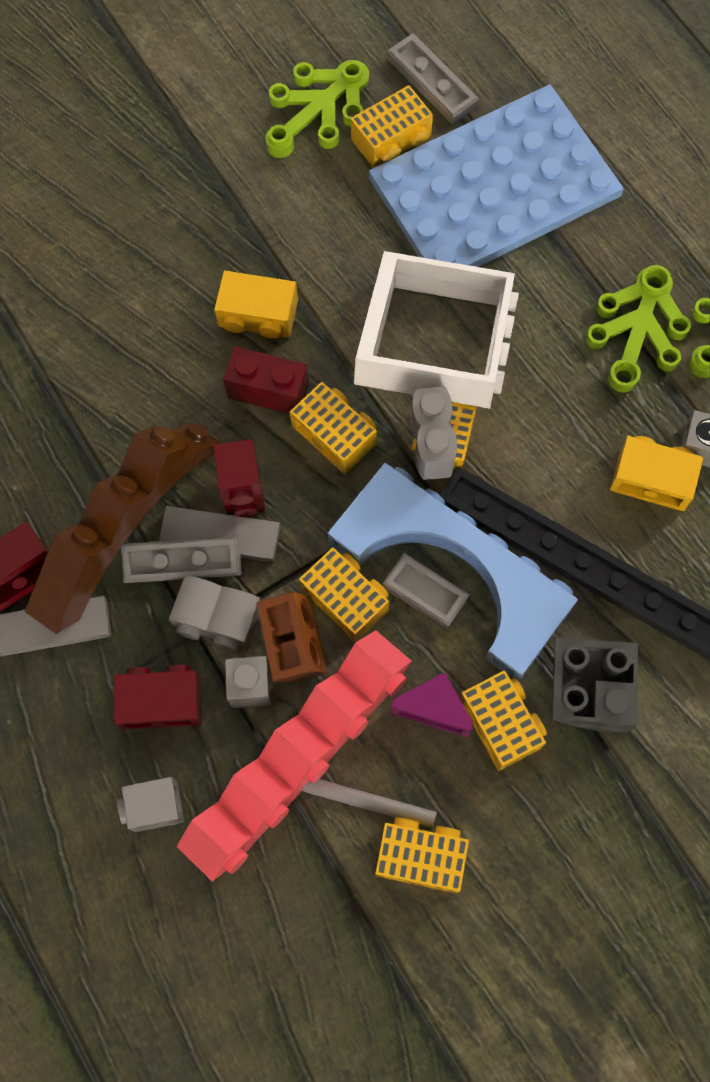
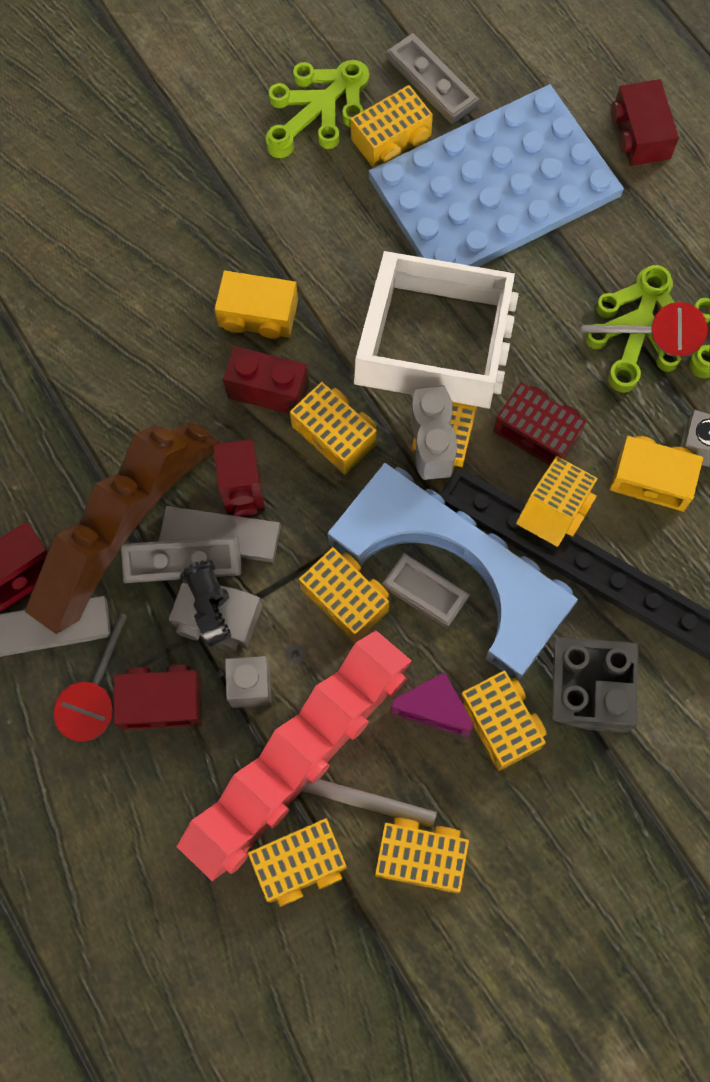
light grey brick [117,777,184,833] -> none
dark orange brick [257,591,328,683] -> none
none -> red piece [53,613,127,742]
none -> black connector [180,559,231,647]
none -> yellow brick [248,818,347,907]
none -> dark red brick [493,382,587,466]
none -> yellow brick [516,456,598,547]
none -> red piece [580,302,708,357]
none -> dark red brick [611,79,679,166]

